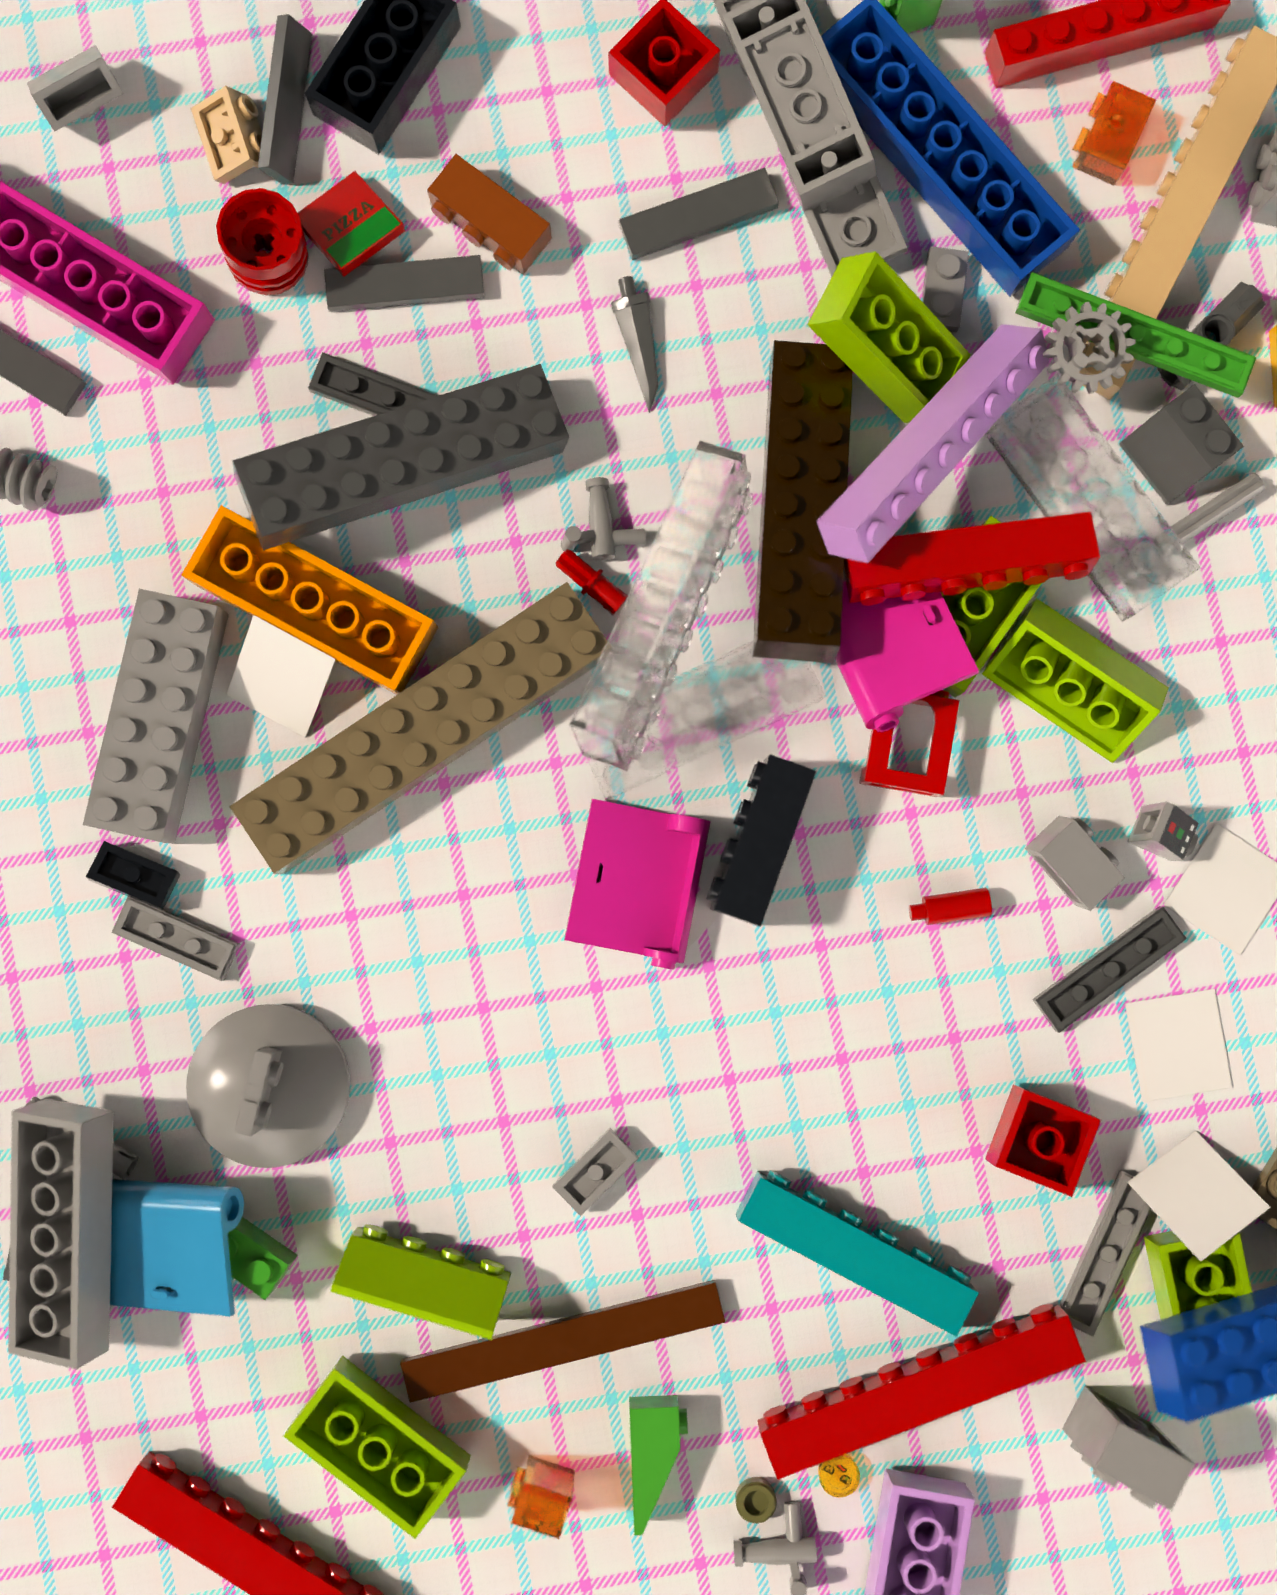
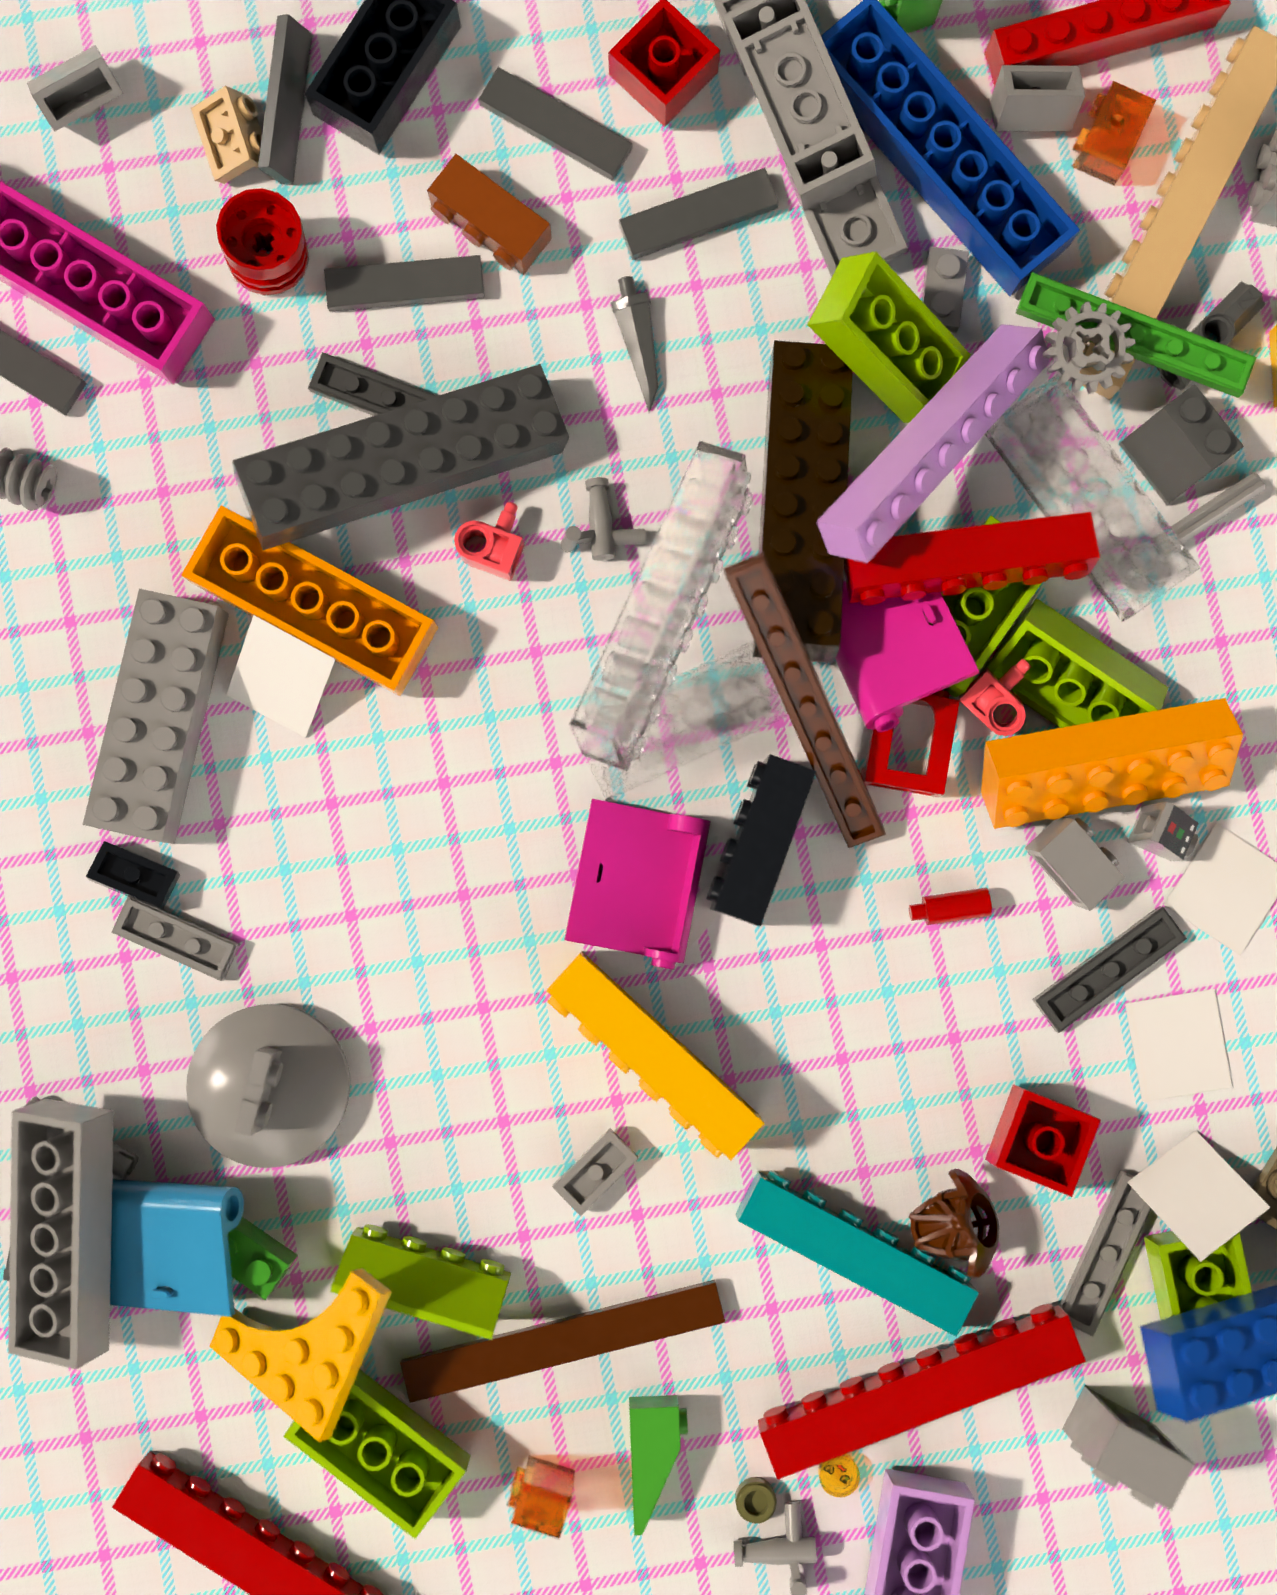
dark tan brick [229,582,613,875] -> none
tile [298,171,405,277] -> none
red axle [556,550,629,616] -> none
none -> yellow plate [209,1268,392,1442]
none -> coral piece [454,502,525,581]
none -> dark grey tile [478,67,632,181]
none -> yellow brick [546,952,765,1161]
none -> reddish brown tile [724,552,886,848]
none -> reddish brown piece [908,1169,999,1278]
none -> coral piece [959,659,1031,736]
none -> light orange brick [981,698,1243,829]
none -> light grey brick [990,65,1085,132]

